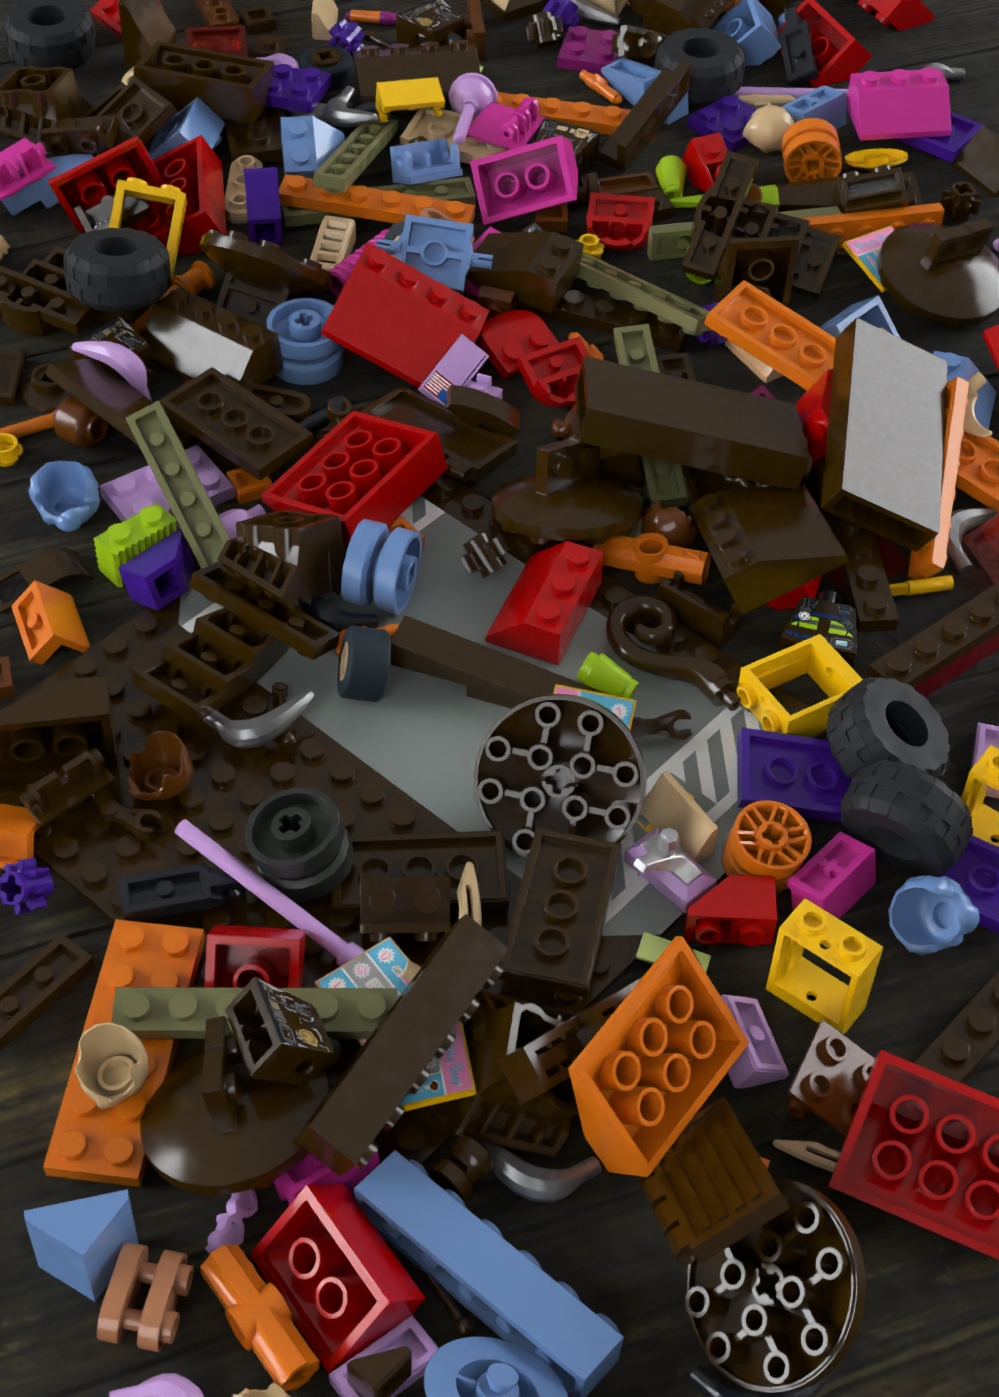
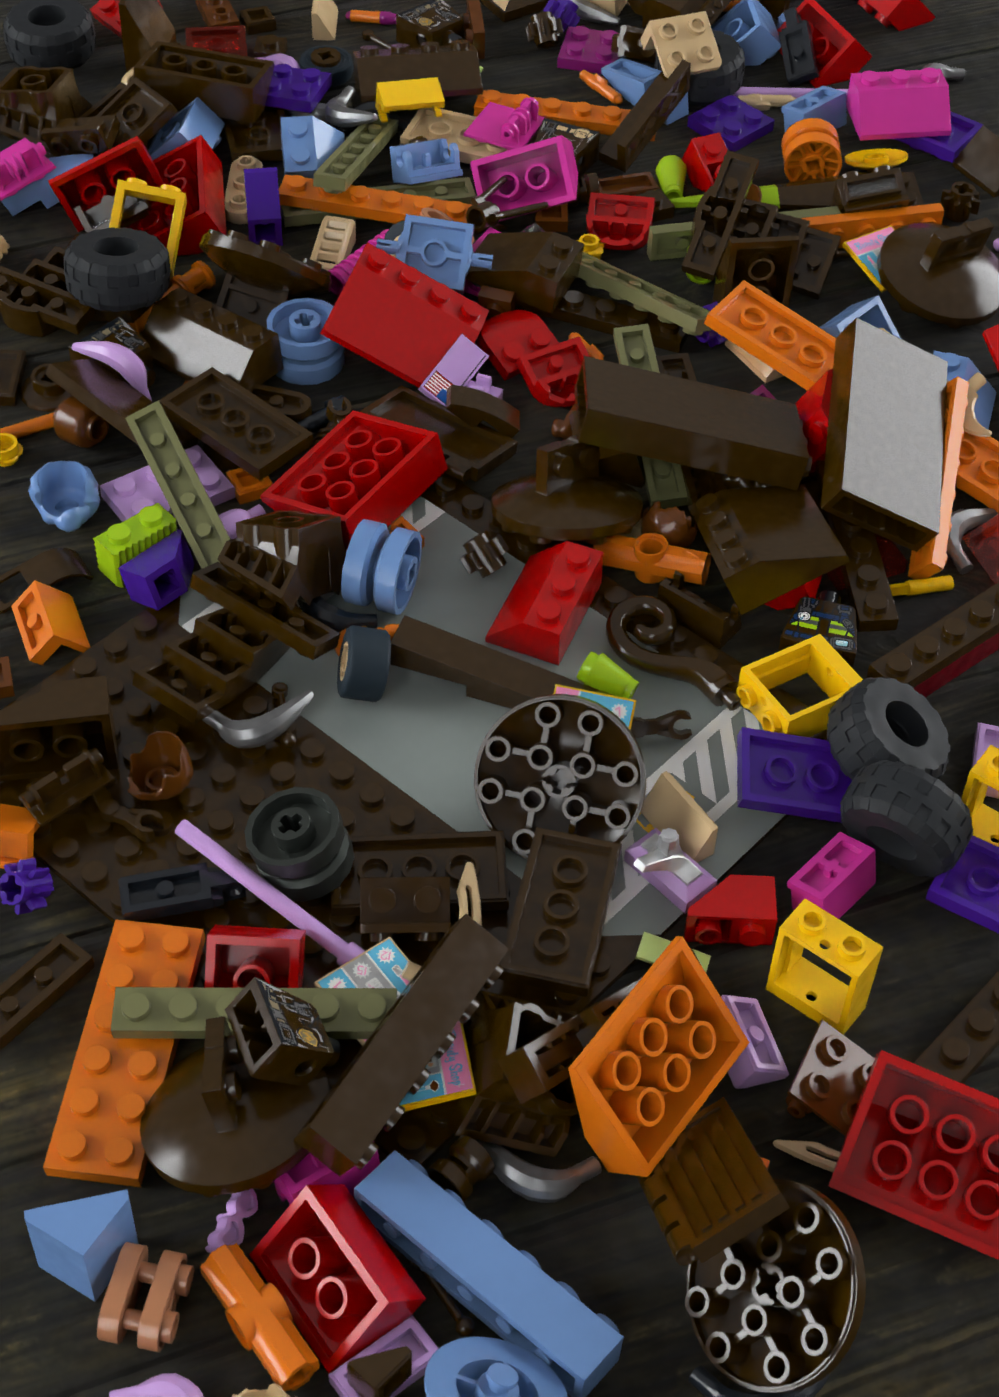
tan hair [74,1022,149,1108] -> none
dark purple gear [328,19,366,57] -> none
lavender piece [449,73,497,144] -> none
orange wheel [721,800,812,894] -> none
tan hair [743,105,794,153] -> none
medium blue hair [888,875,980,956] -> none
none -> dark brown plant [466,176,548,234]
none -> tan bracket [640,11,722,78]

